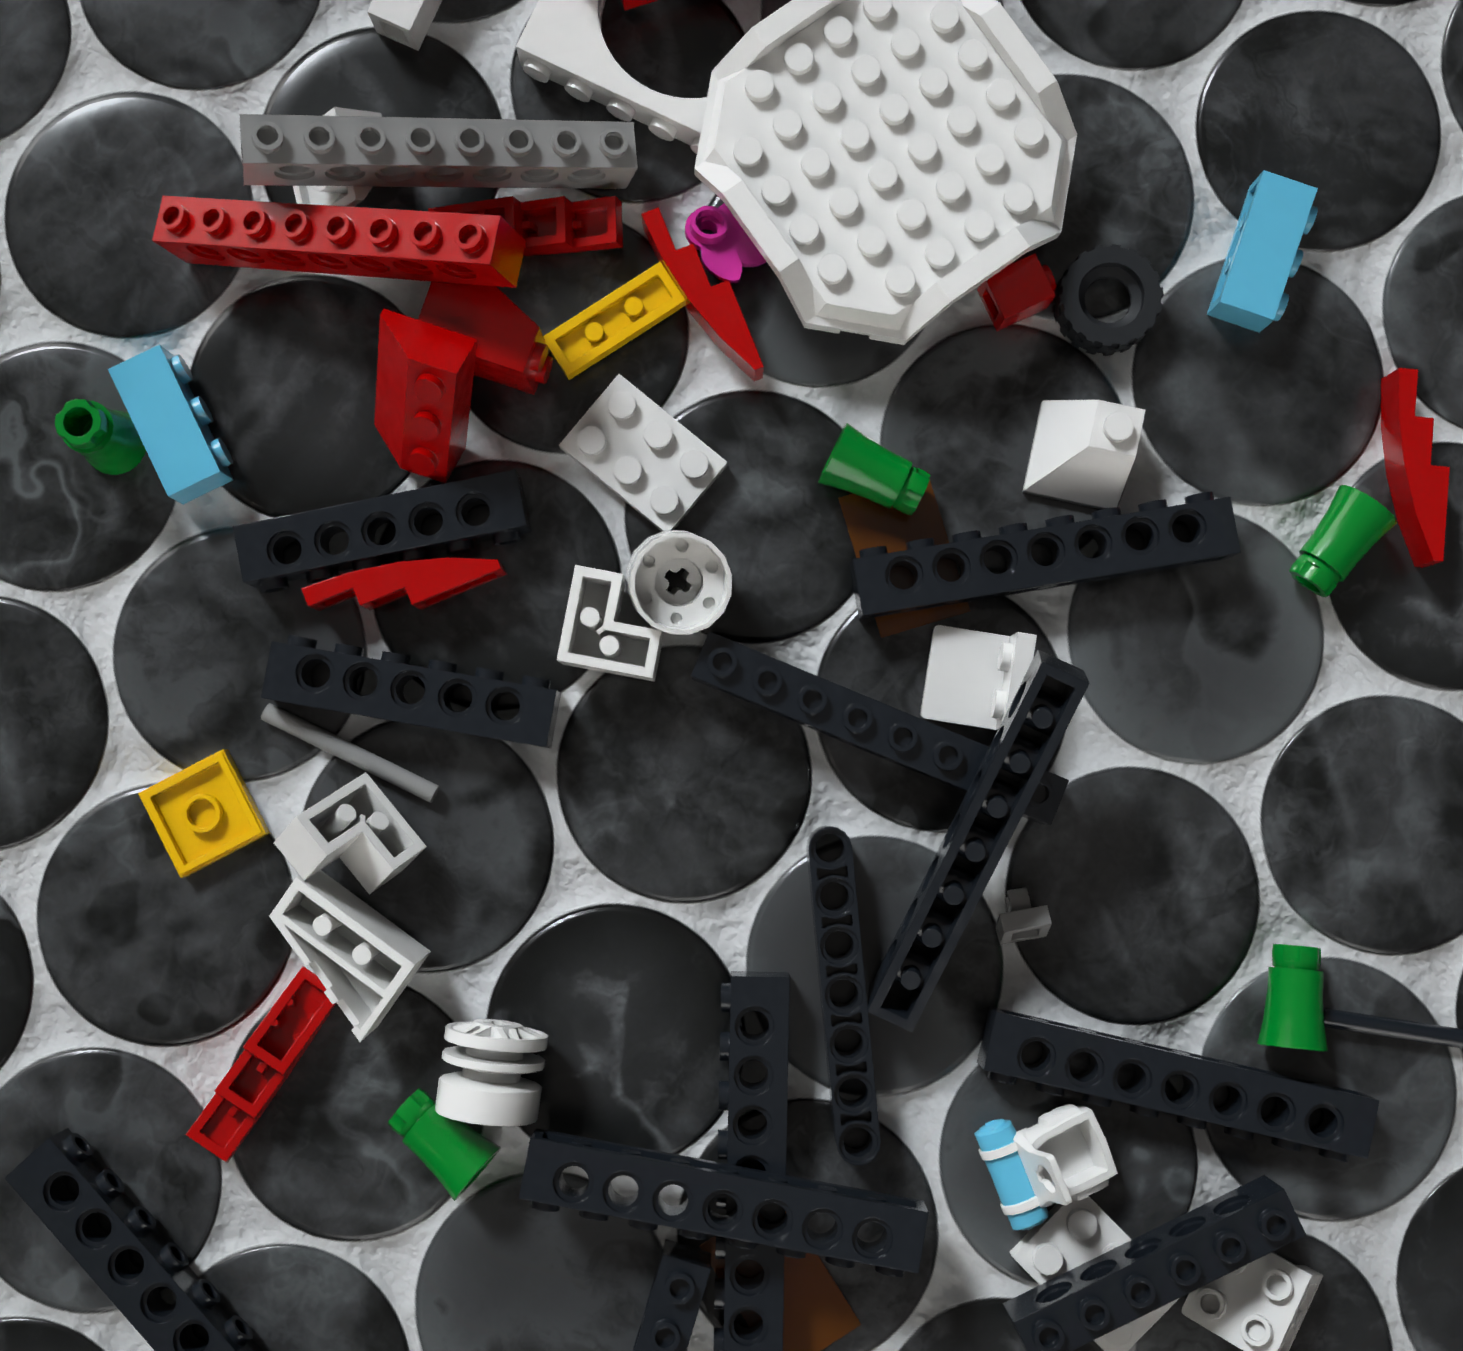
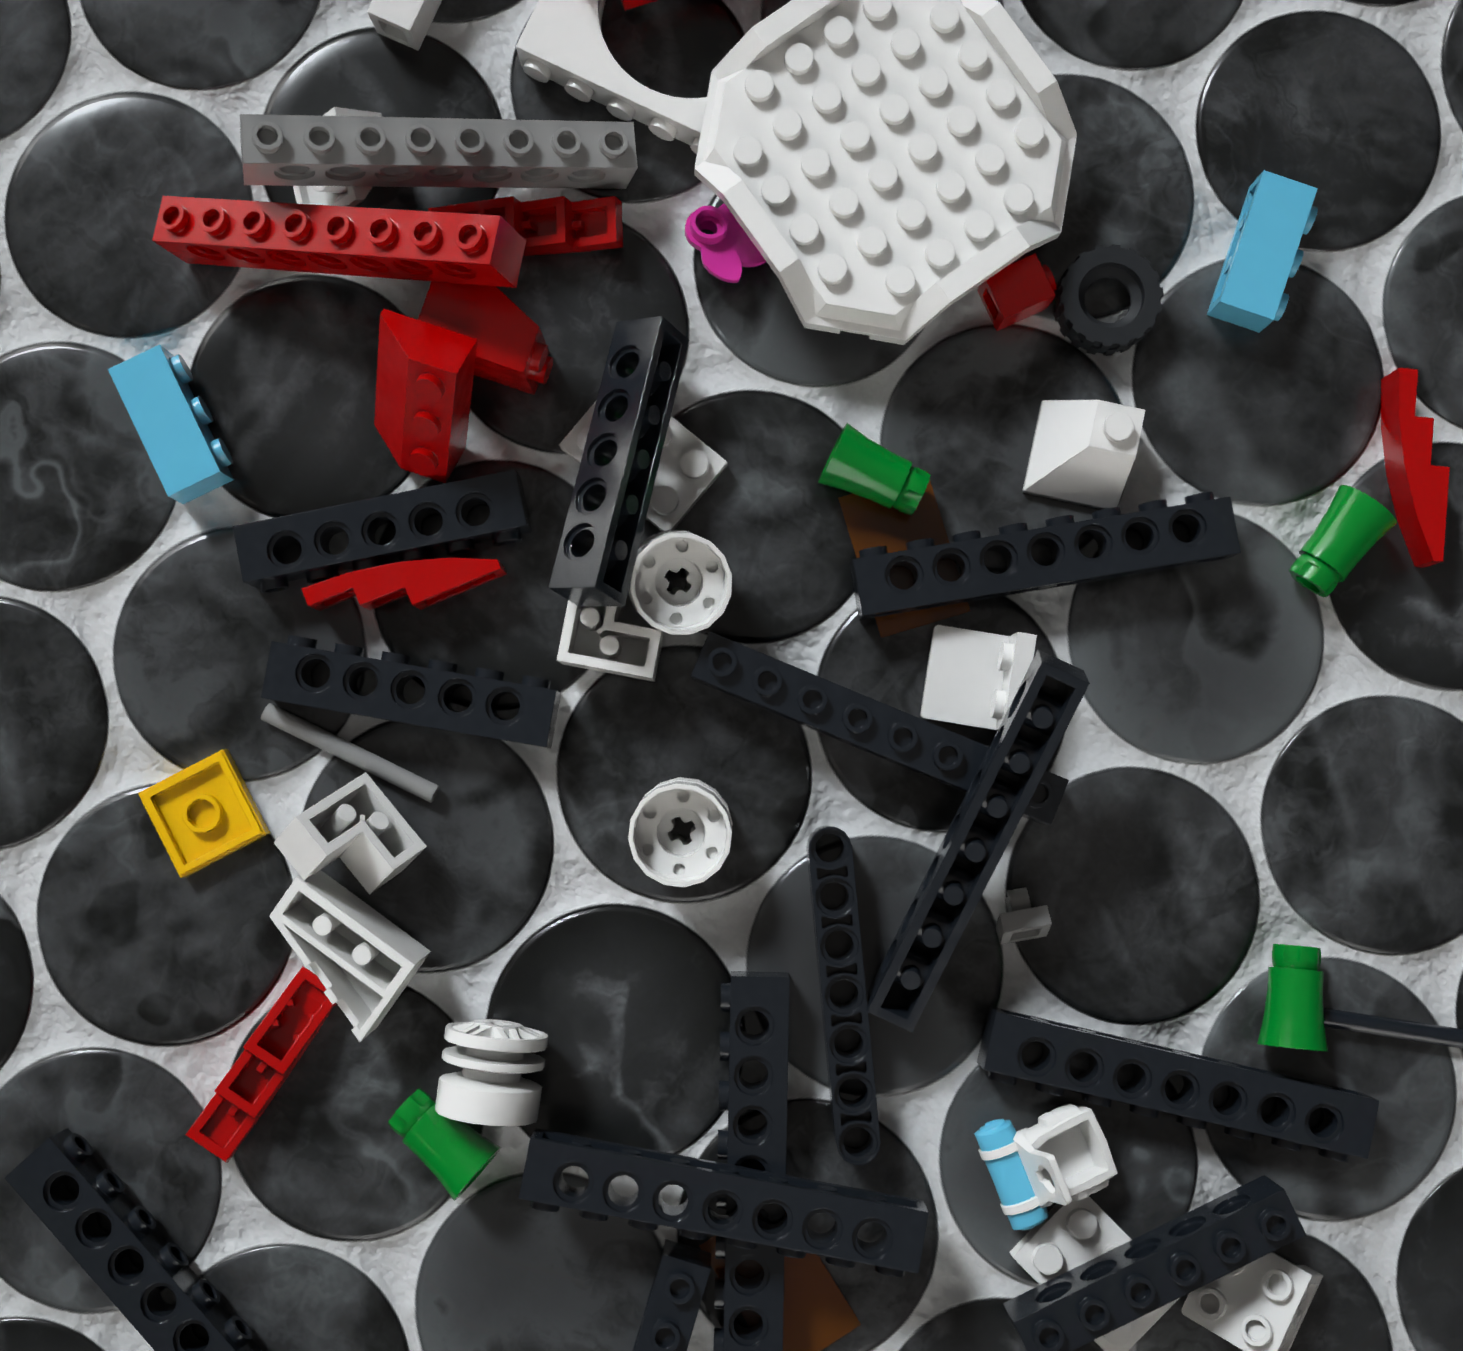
green plant [55,399,146,475] -> none
yellow plate [543,262,686,380] -> none
red slope [641,207,764,382] -> none
none -> black brick [549,316,689,606]
none -> white wheel [628,777,733,887]

